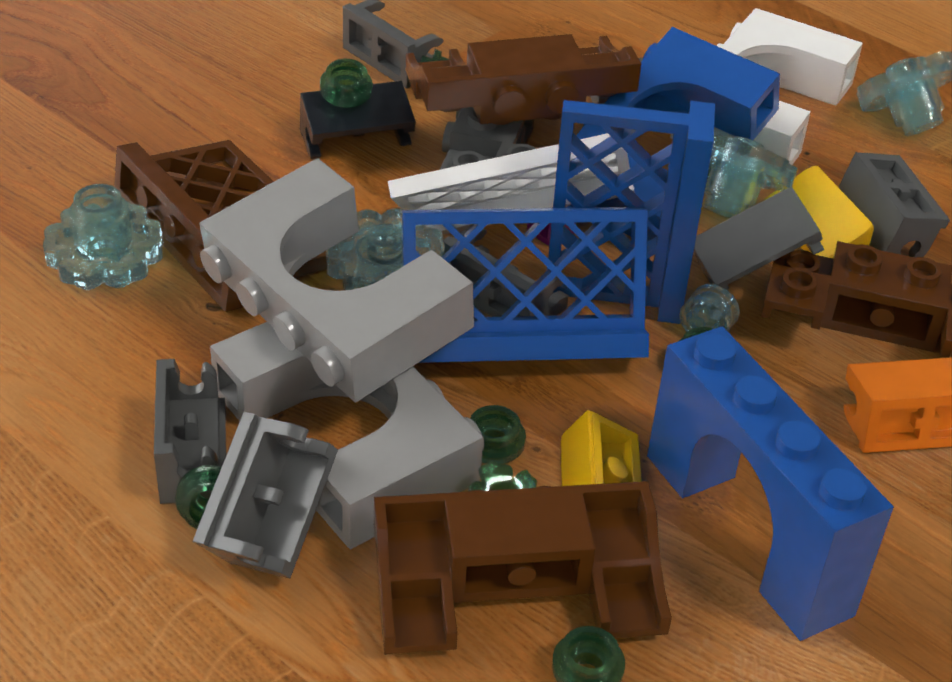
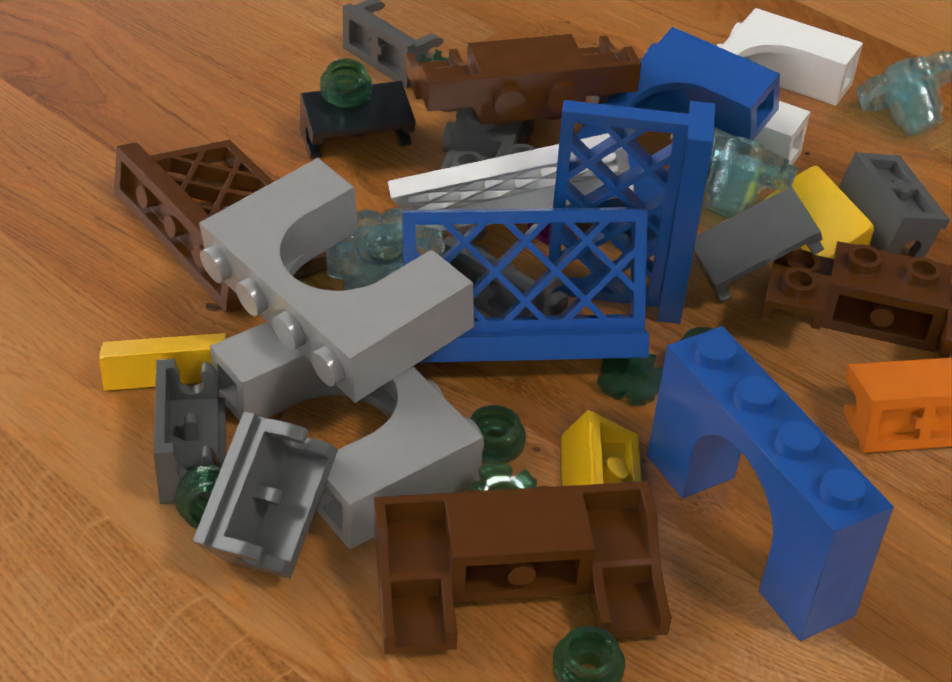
clear light blue plant [43,184,163,290] -> none
clear light blue bush [679,284,740,336] -> none
none -> yellow slope [99,333,226,391]
none -> clear green plant [597,353,663,405]

